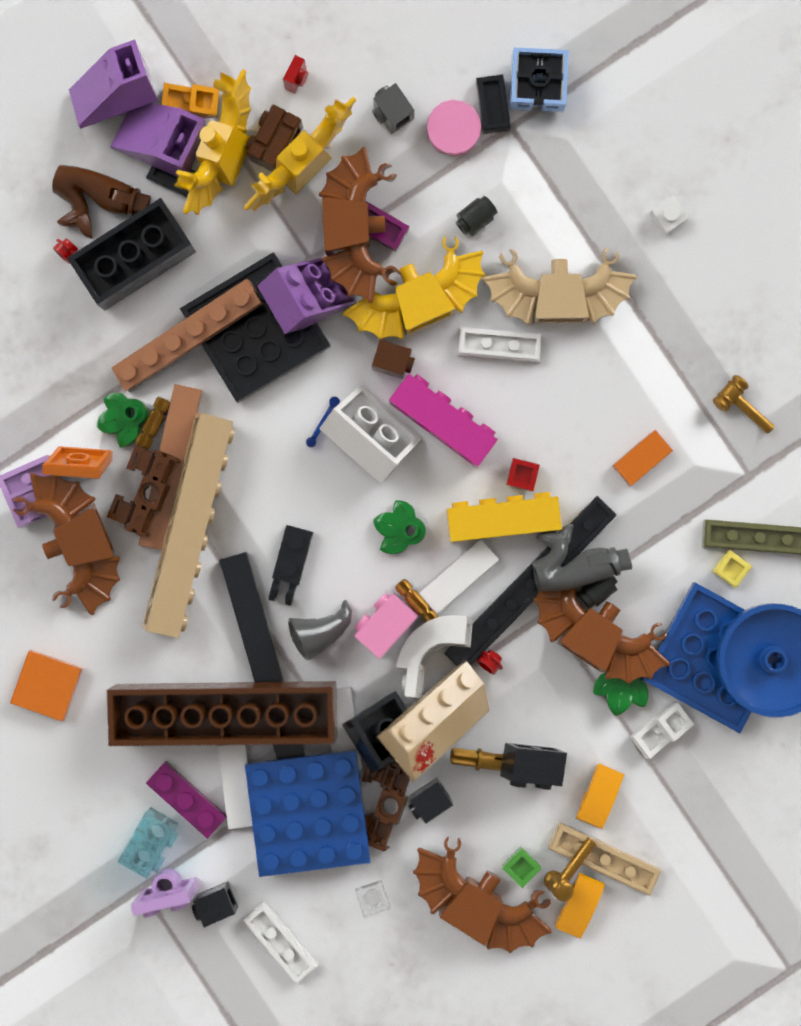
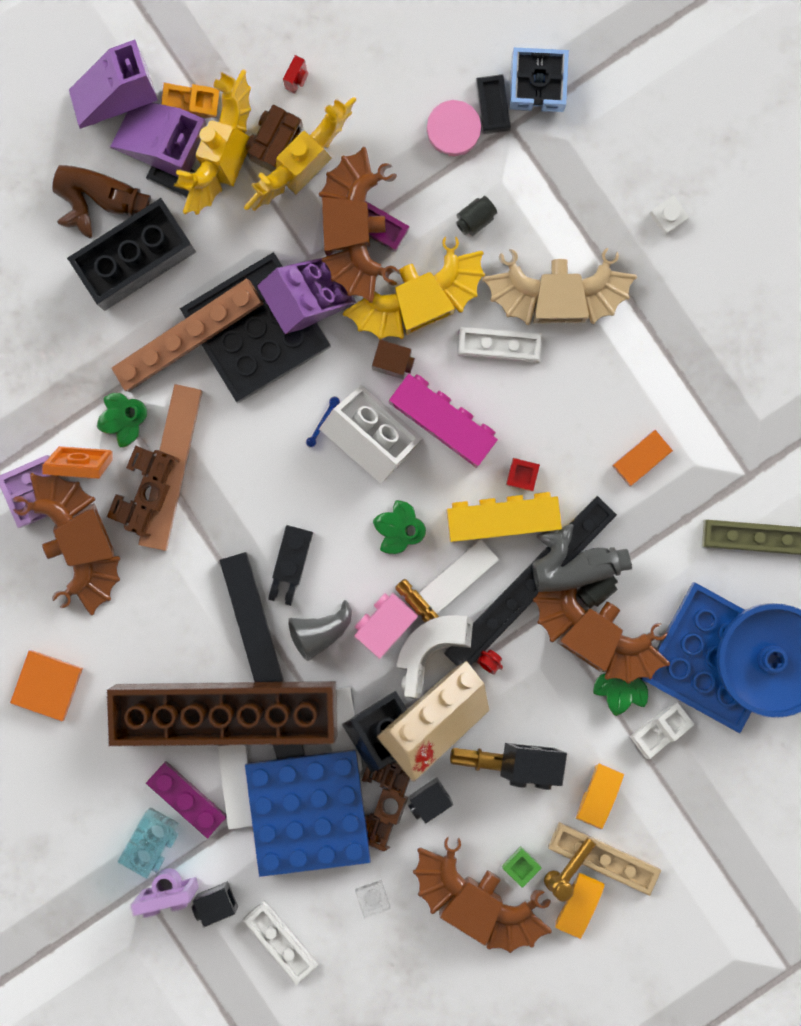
red plate [52,238,78,264] -> none
pearl gold axle [135,397,170,449] -> none
tan brick [142,413,235,638] -> none
dark grey brick [372,83,414,134] -> none
light yellow tile [712,550,752,588] -> none
pearl gold piece [713,375,775,434] -> none

